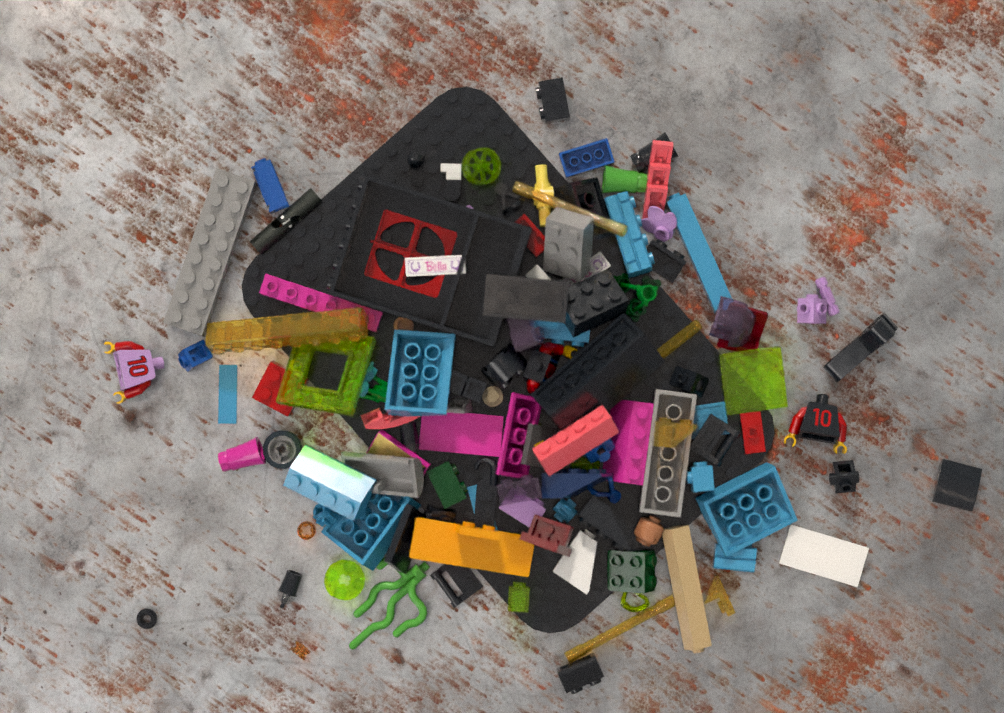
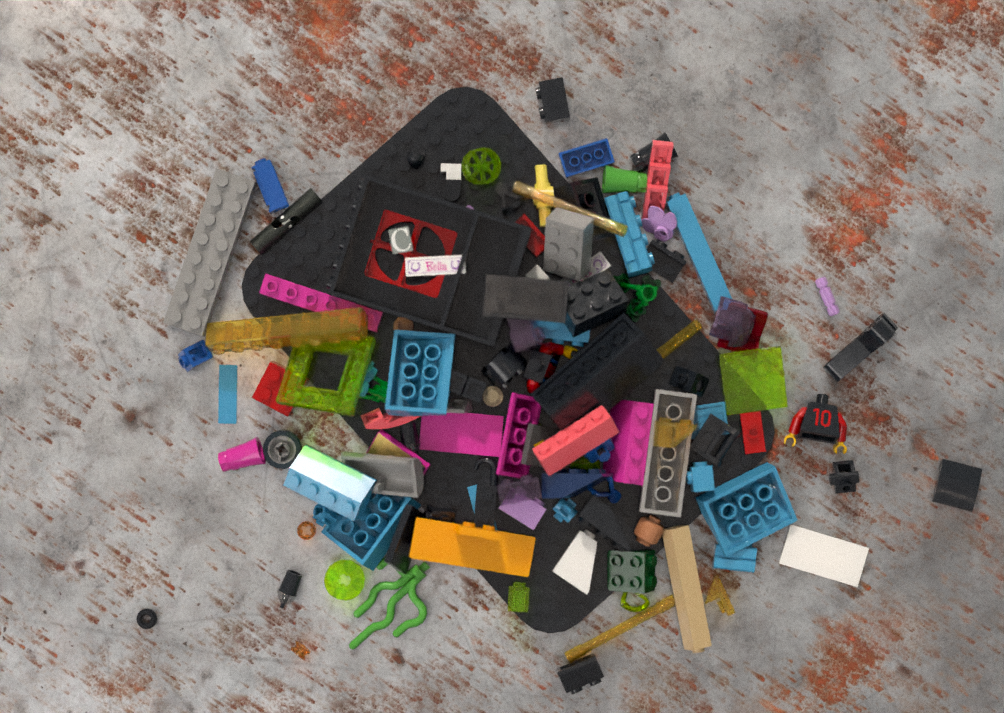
torso [104,341,164,404] -> none
dark green brick [427,461,469,509] -> none
black plate [430,564,483,608] -> none
dark red bracket [520,514,573,557] -> none
lavender brick [797,294,827,324] -> none
none -> light grey sticker [388,226,413,254]

